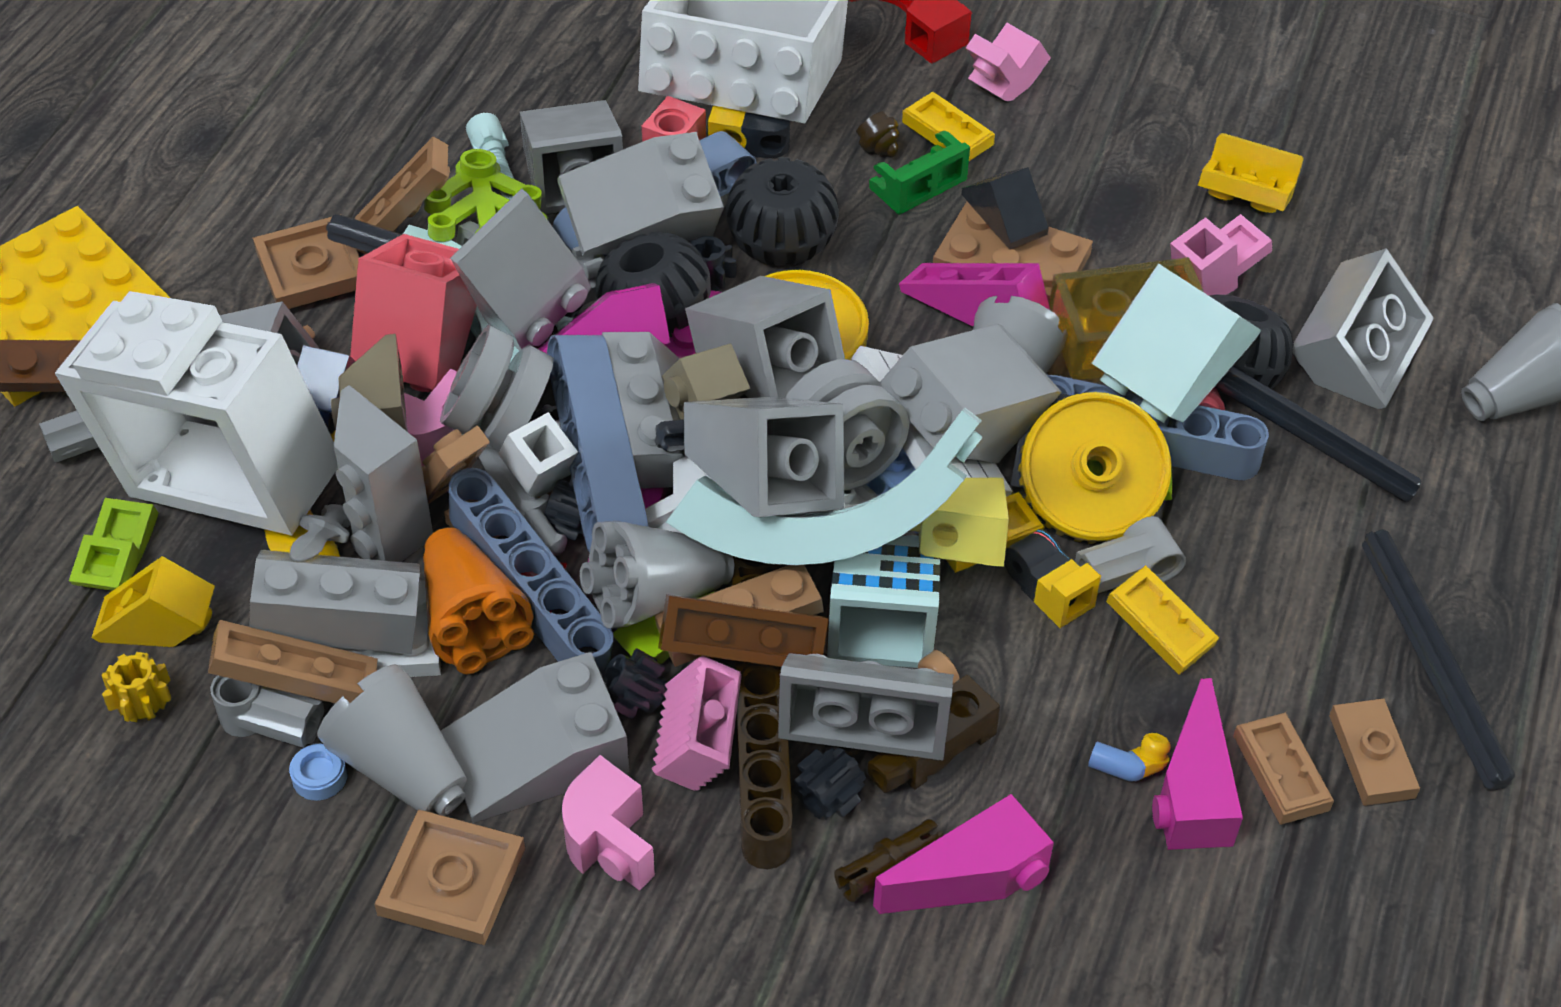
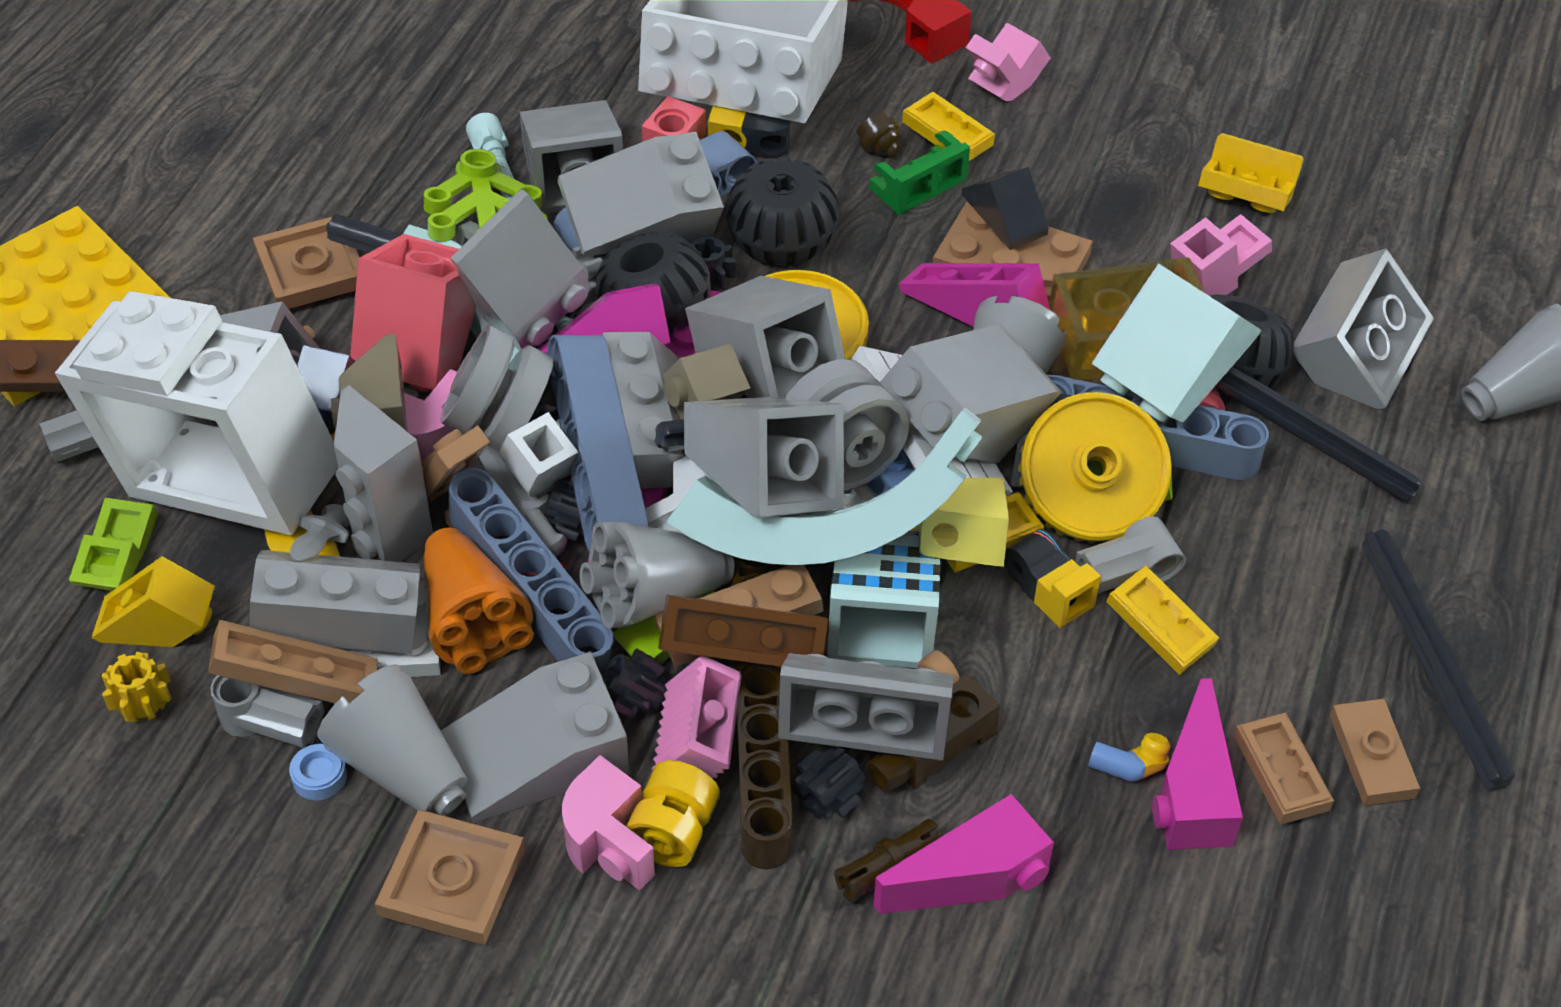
medium nougat plate [355,137,450,255] -> none
none -> yellow wheel [626,760,720,867]

